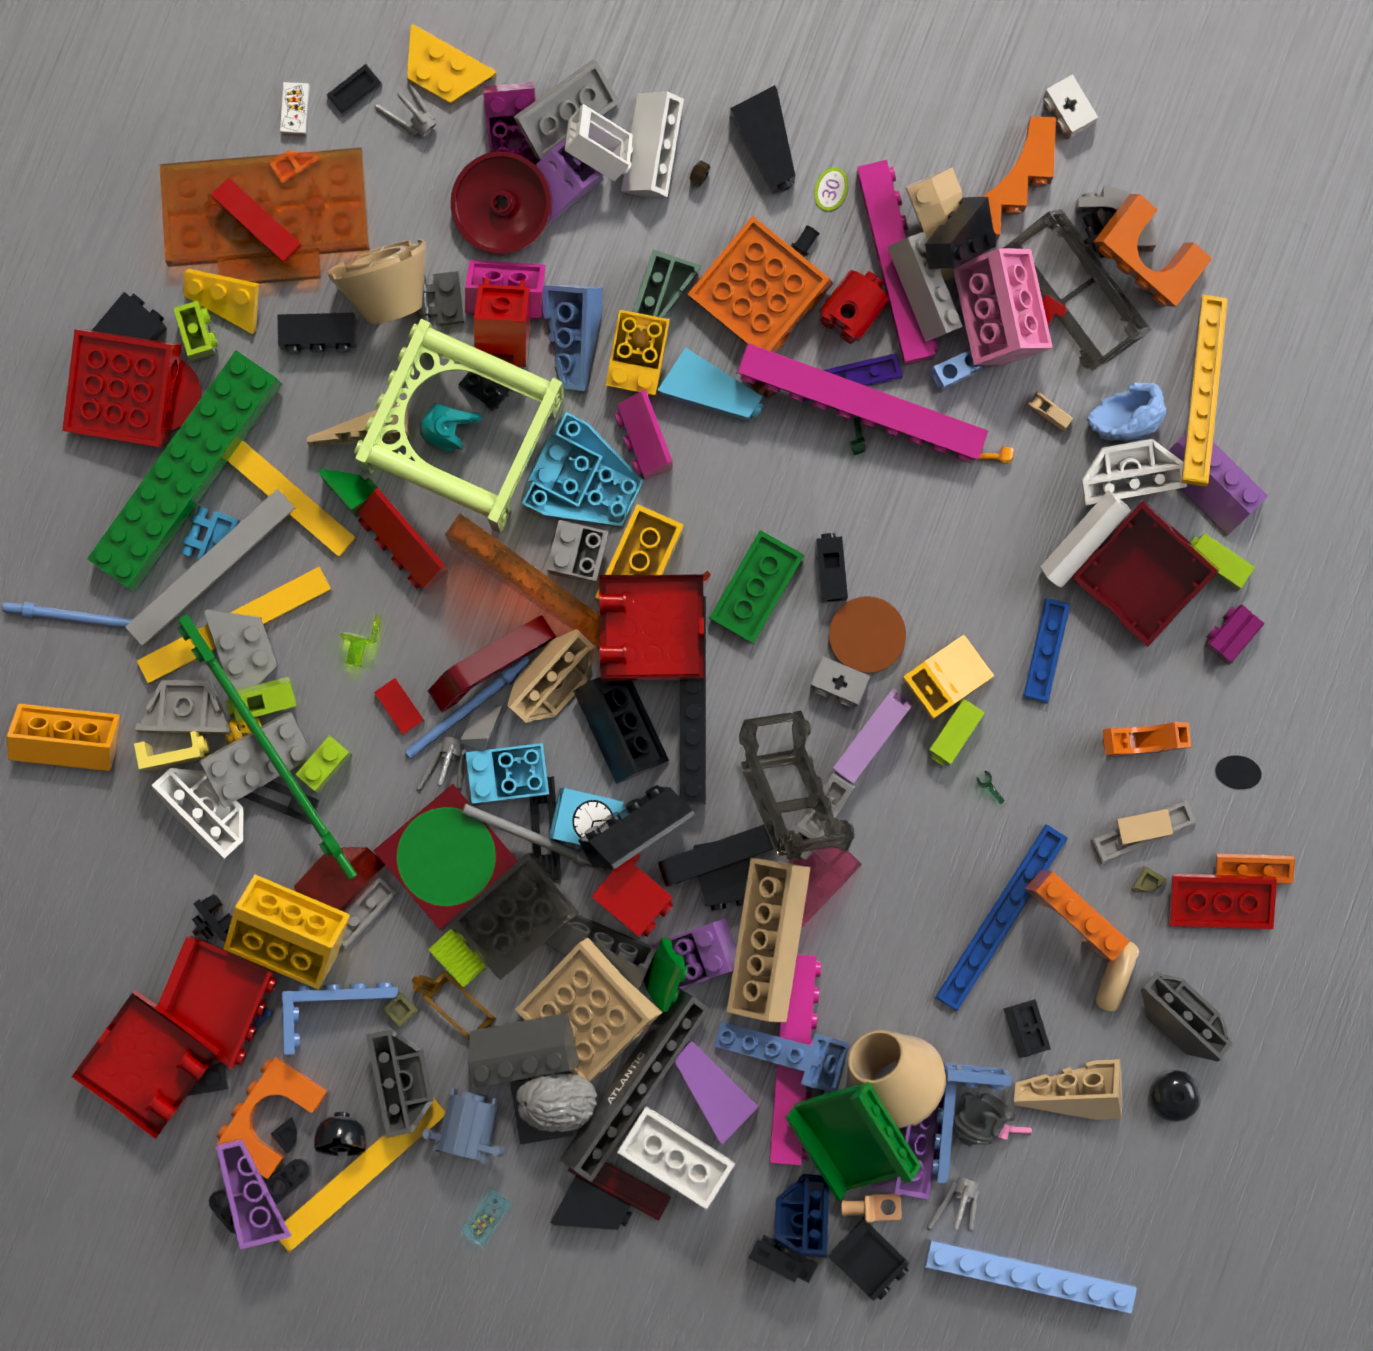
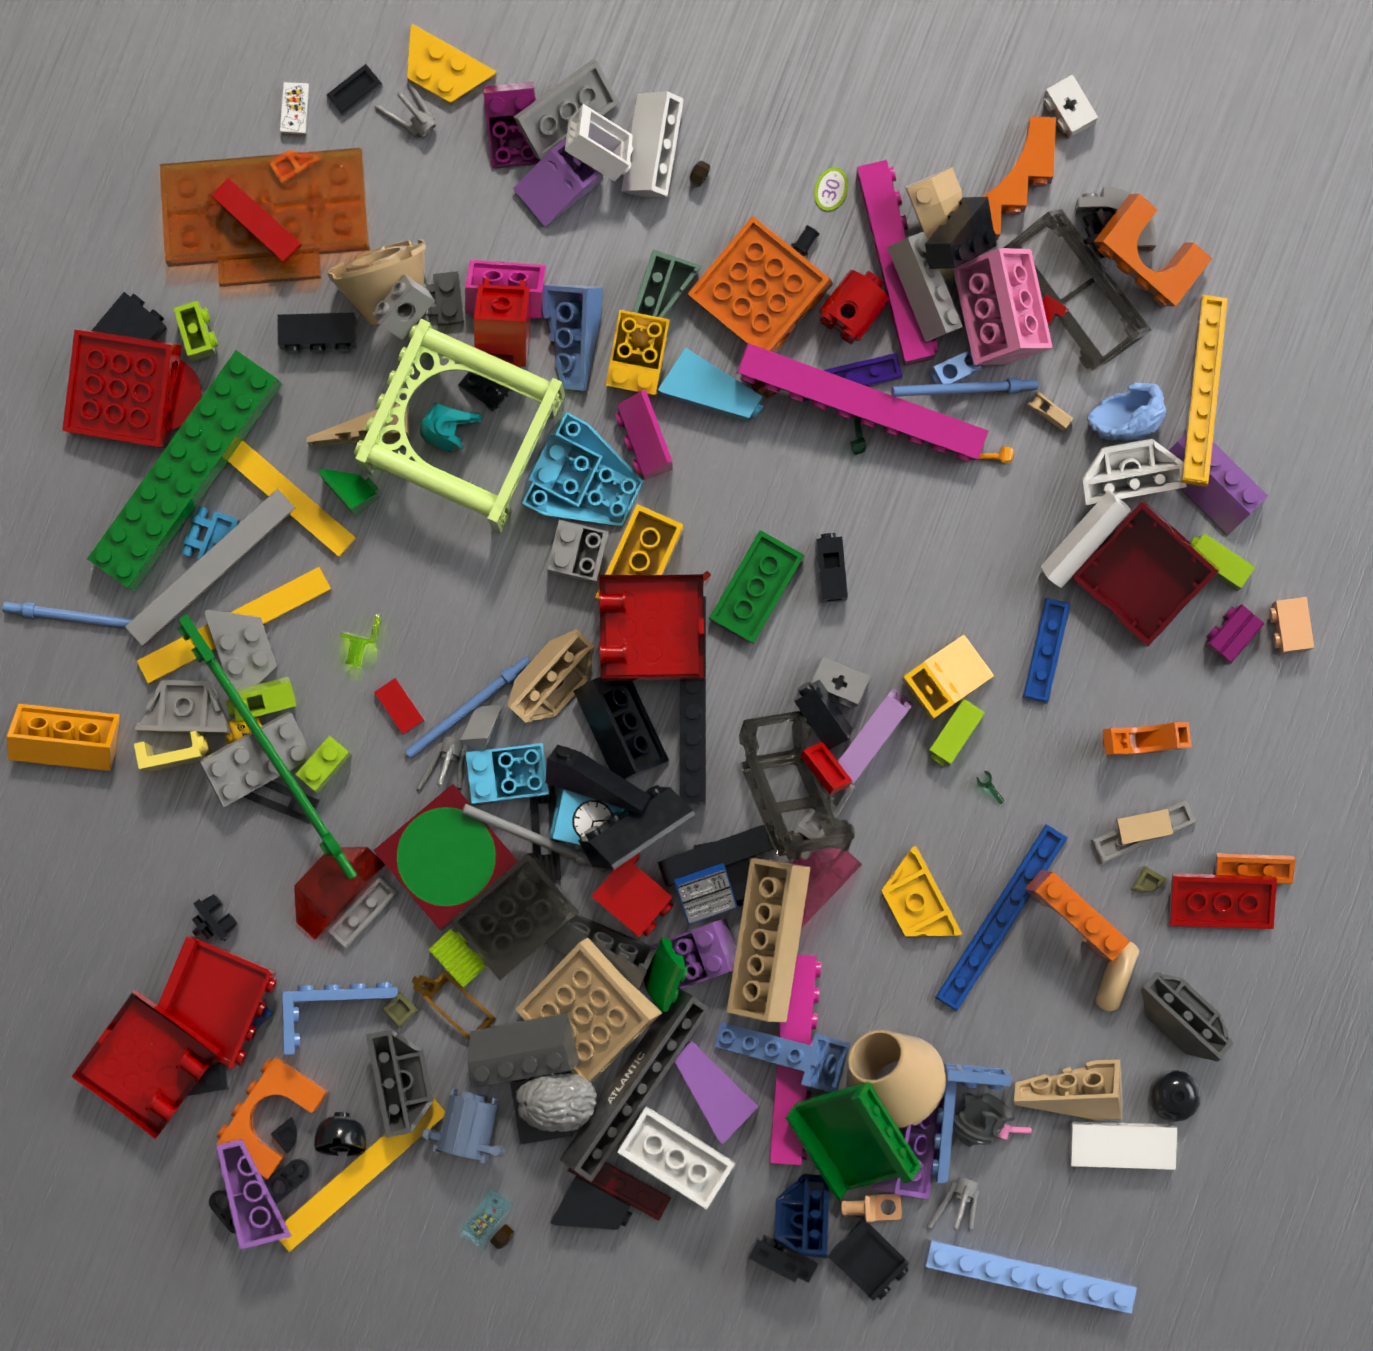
white wedge [152,768,243,859] -> none
yellow wing [183,269,259,334] -> none
yellow brick [223,875,350,990] -> none
red slope [357,488,448,591] -> none
dark red beam [427,615,556,712] -> none
clear orange slope [445,513,600,648] -> none
dark red dish [450,151,552,254] -> none
black slope [730,85,795,193] -> none
dark orange tile [829,596,906,673] -> none
black hinge [1004,999,1051,1058] -> none
black sticker [1216,755,1262,789] -> none
none -> light grey brick [373,275,435,340]
none -> dark brown tile [490,1224,514,1249]
none -> black wedge [545,744,651,814]
none -> tile [674,863,737,924]
none -> black brick [794,679,853,750]
none -> red tile [800,742,852,795]
none -> yellow wing [881,845,962,937]
none -> medium blue bar [891,378,1038,397]
none -> white brick [1069,1121,1177,1170]
none -> light nougat brick [1269,597,1314,654]

